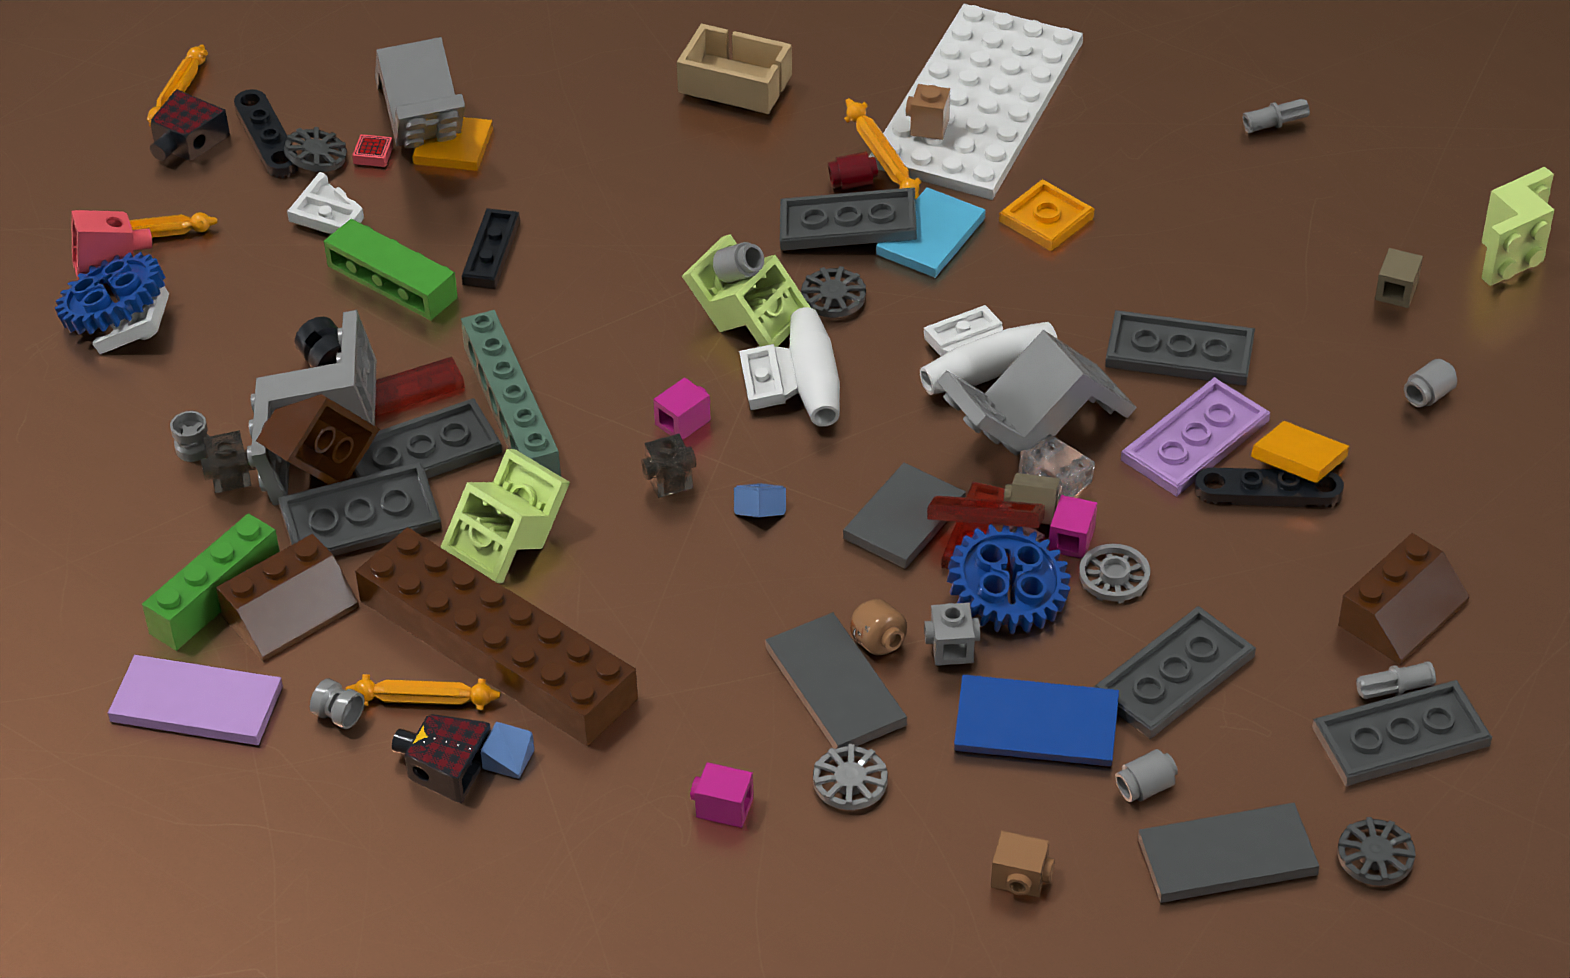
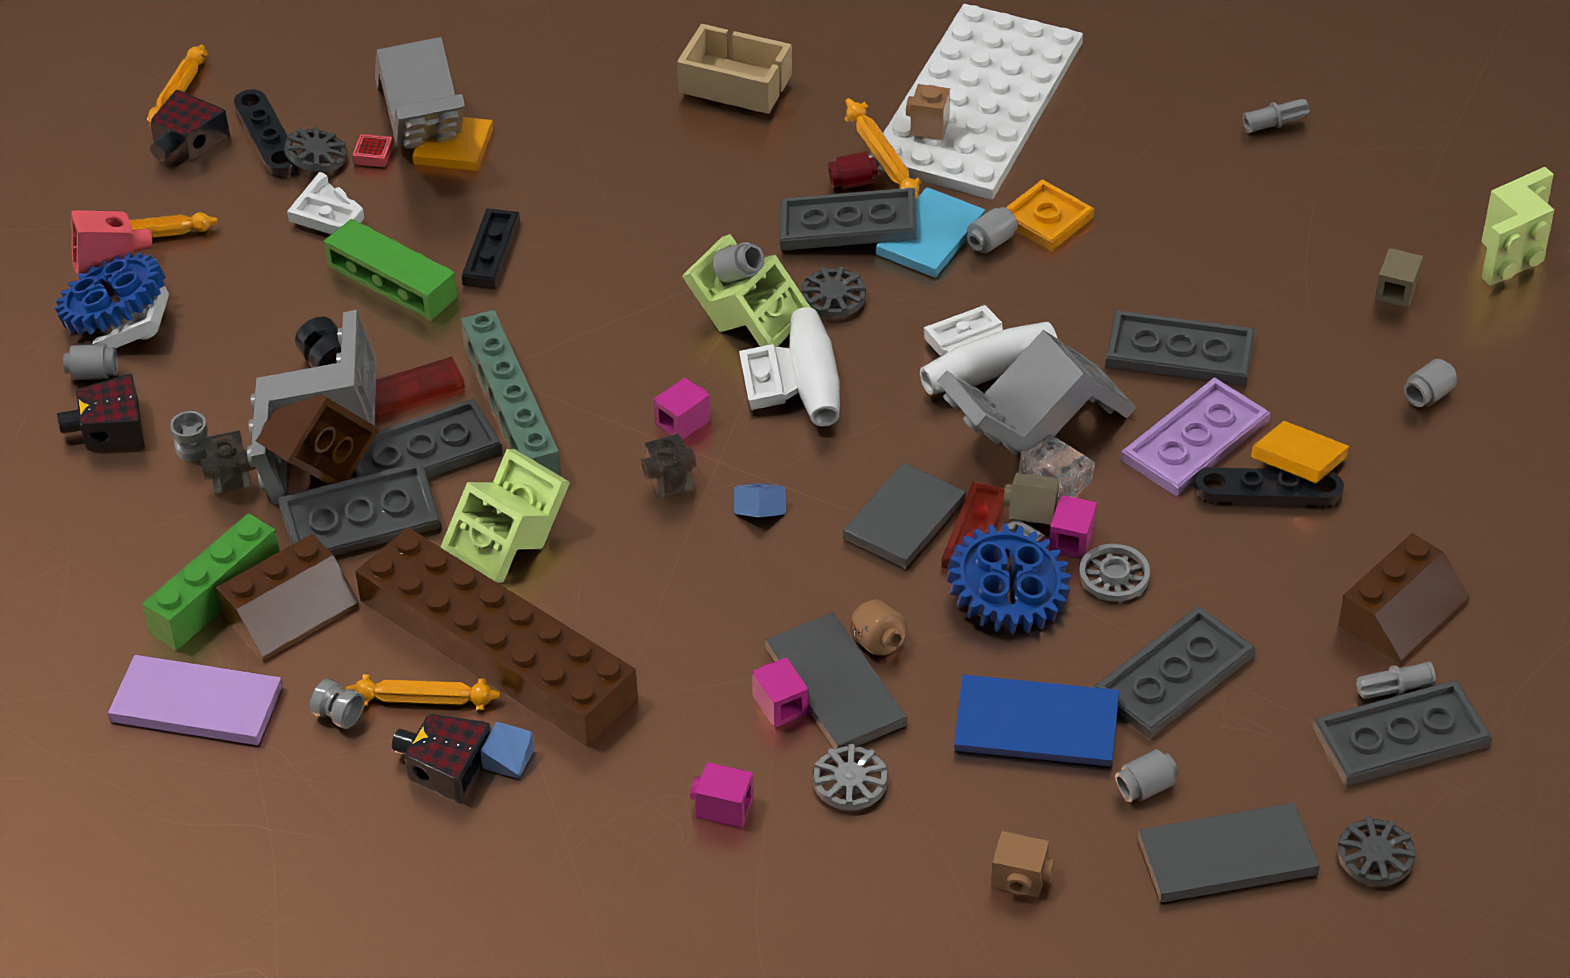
light grey brick [924,603,980,665] -> none
clear red tile [927,496,1045,528] -> none
none -> black torso [57,374,145,450]
none -> light grey brick [63,344,118,381]
none -> dark pink brick [752,657,809,728]
none -> light grey brick [967,207,1017,254]

